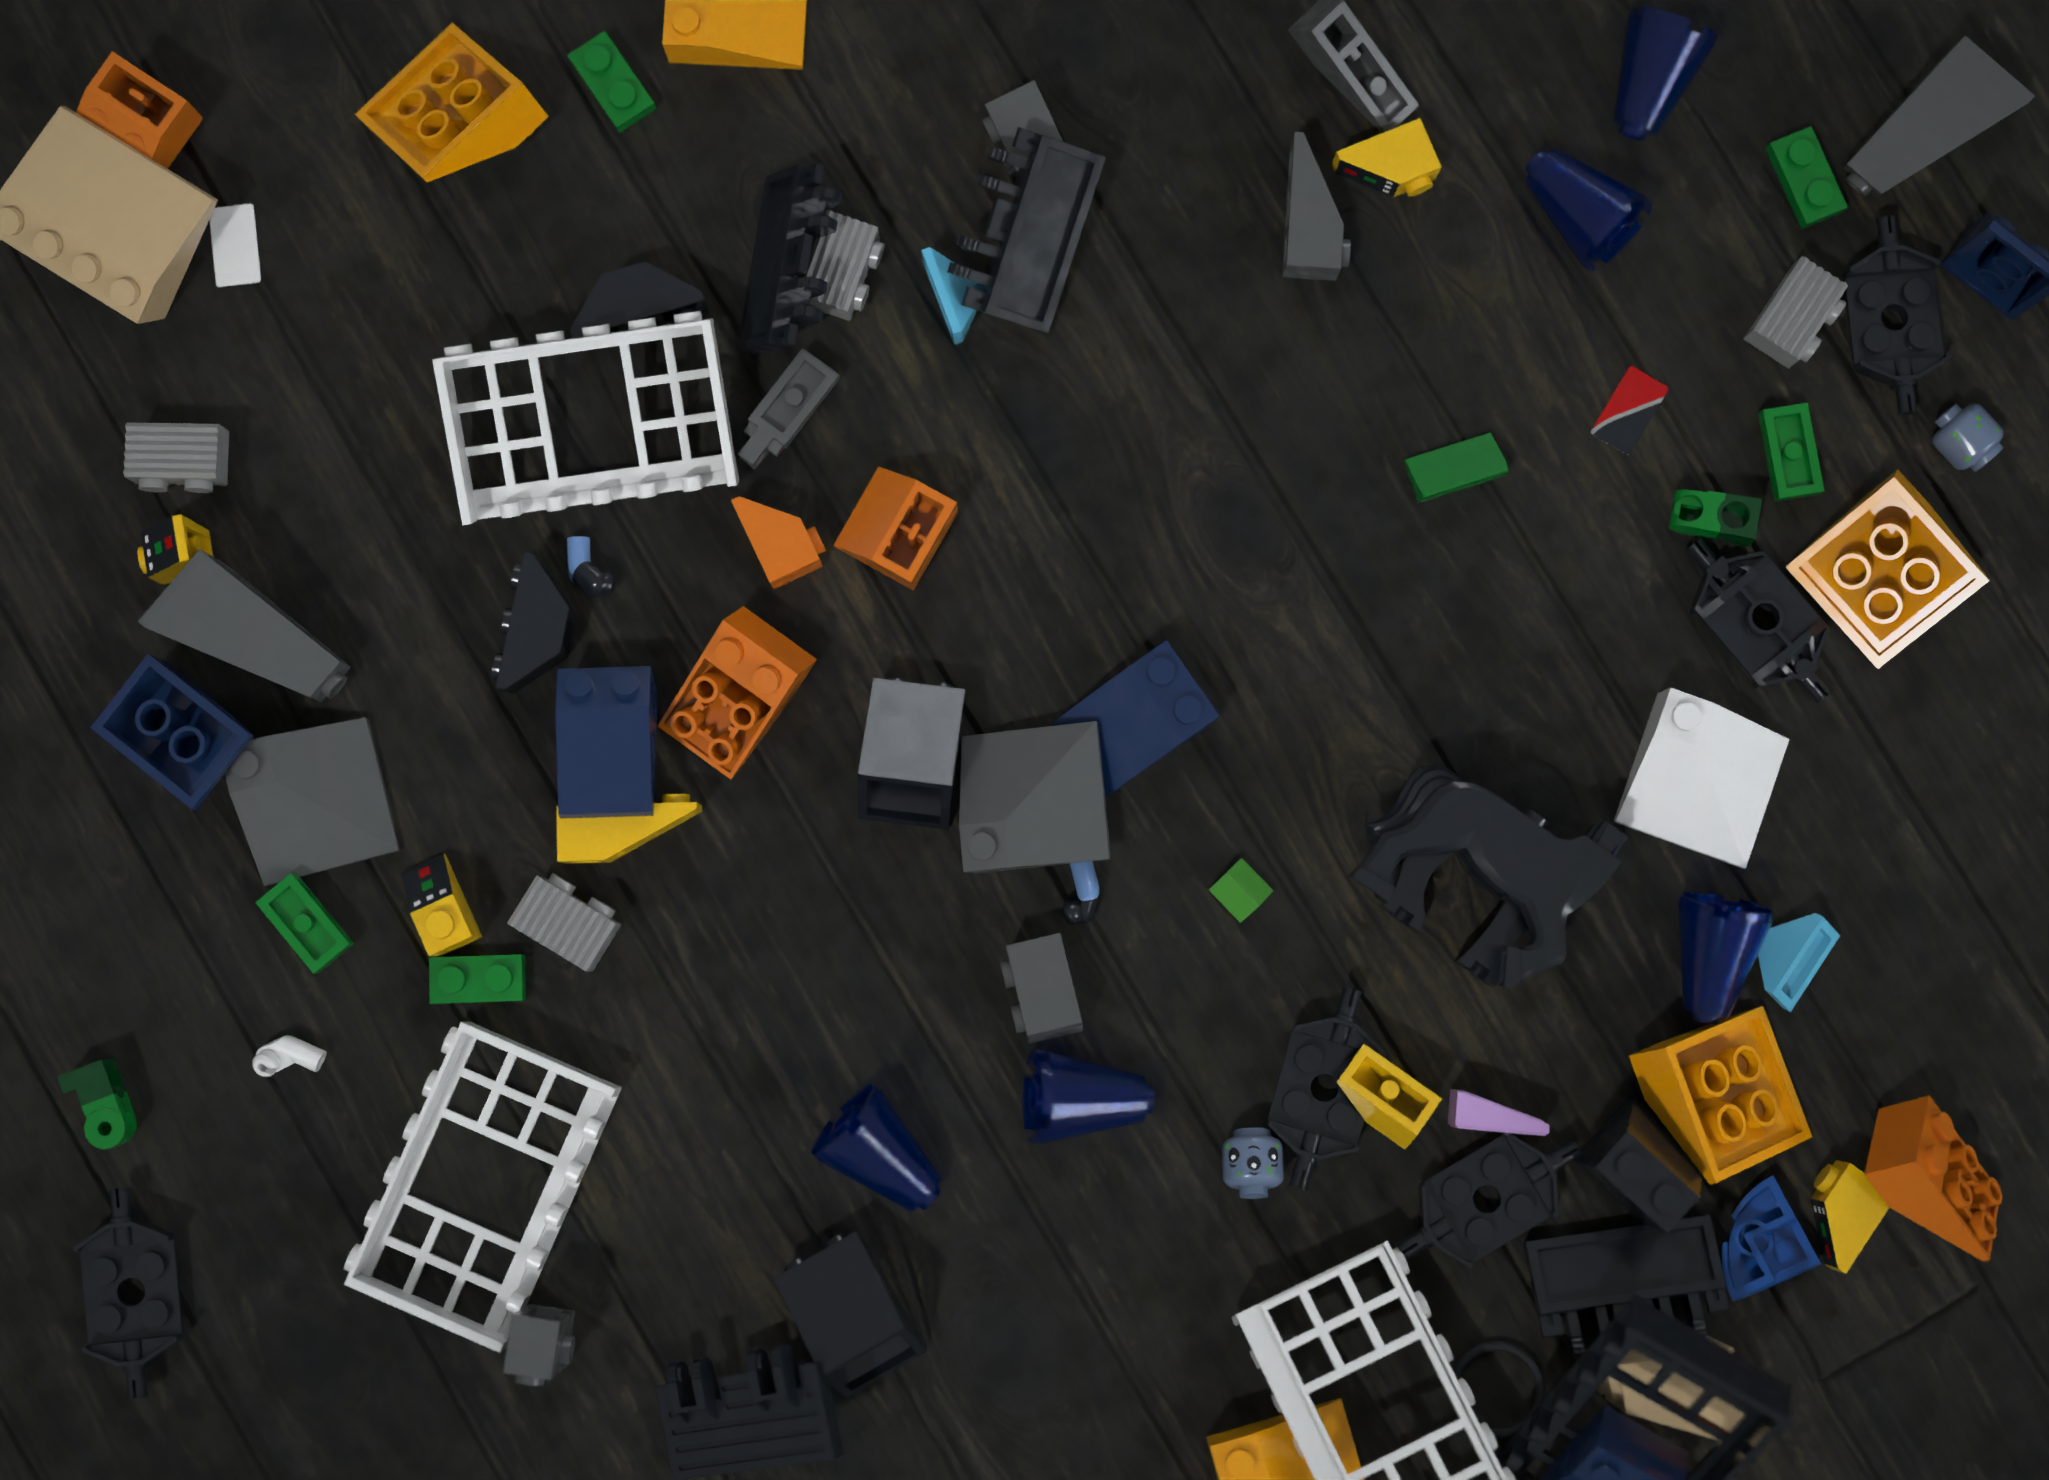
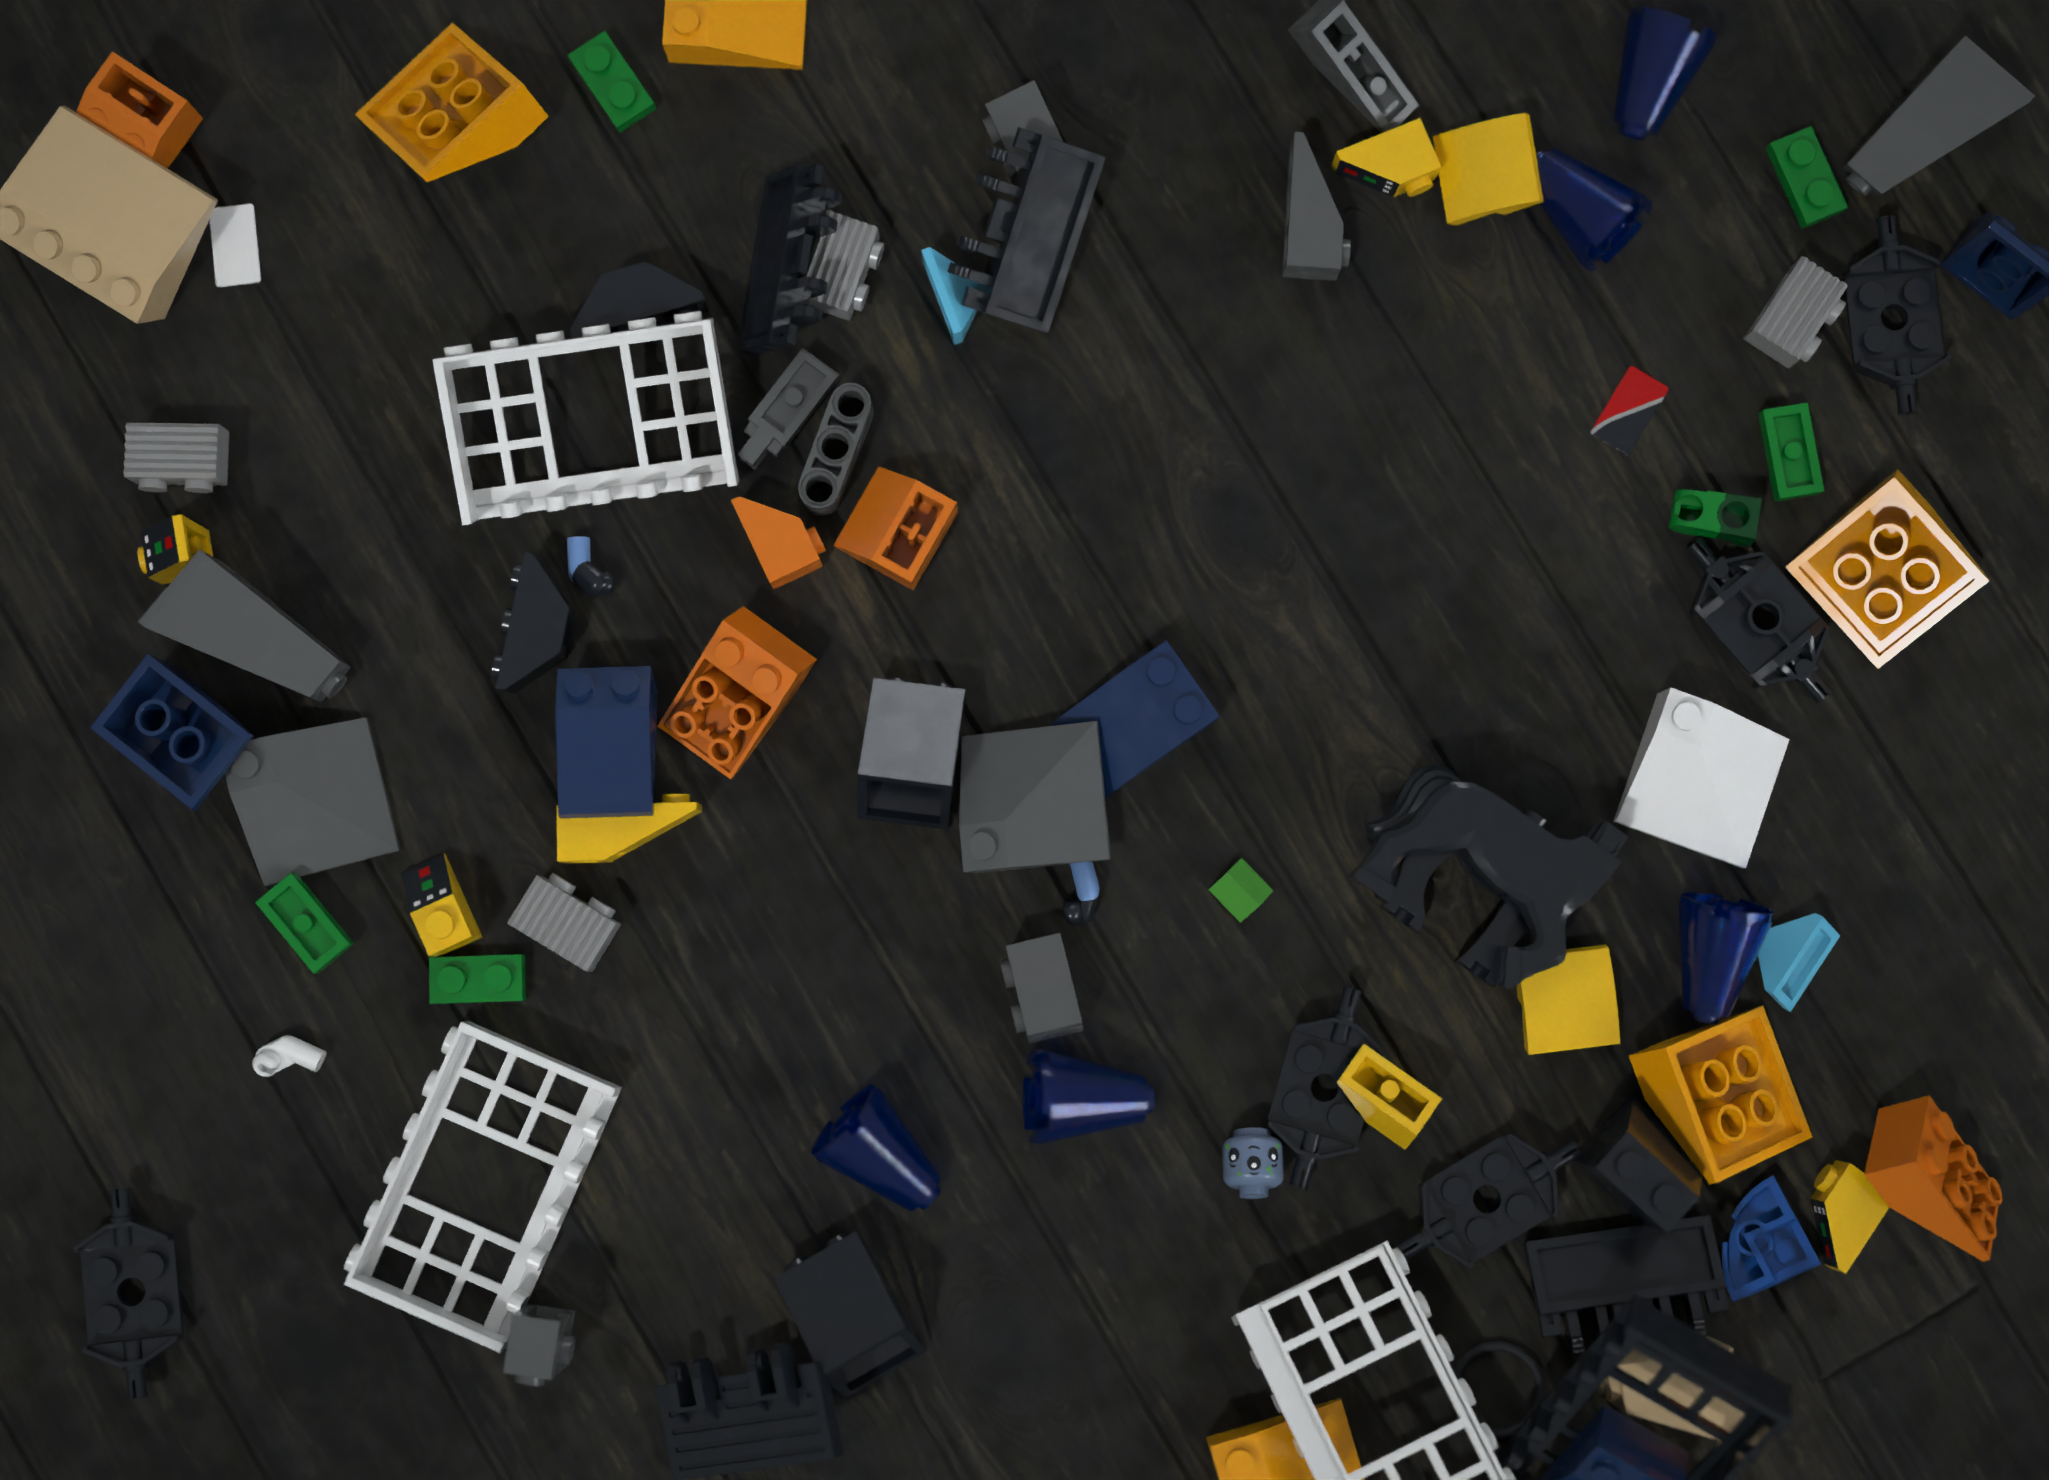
leg [57,1057,137,1149] -> none
green slope [1404,432,1509,503] -> none
lavender slope [1448,1089,1550,1136] -> none
sand blue head [1932,403,2004,472] -> none
none -> dark grey beam [798,383,874,517]
none -> yellow slope [1433,113,1544,226]
none -> yellow slope [1517,944,1620,1055]

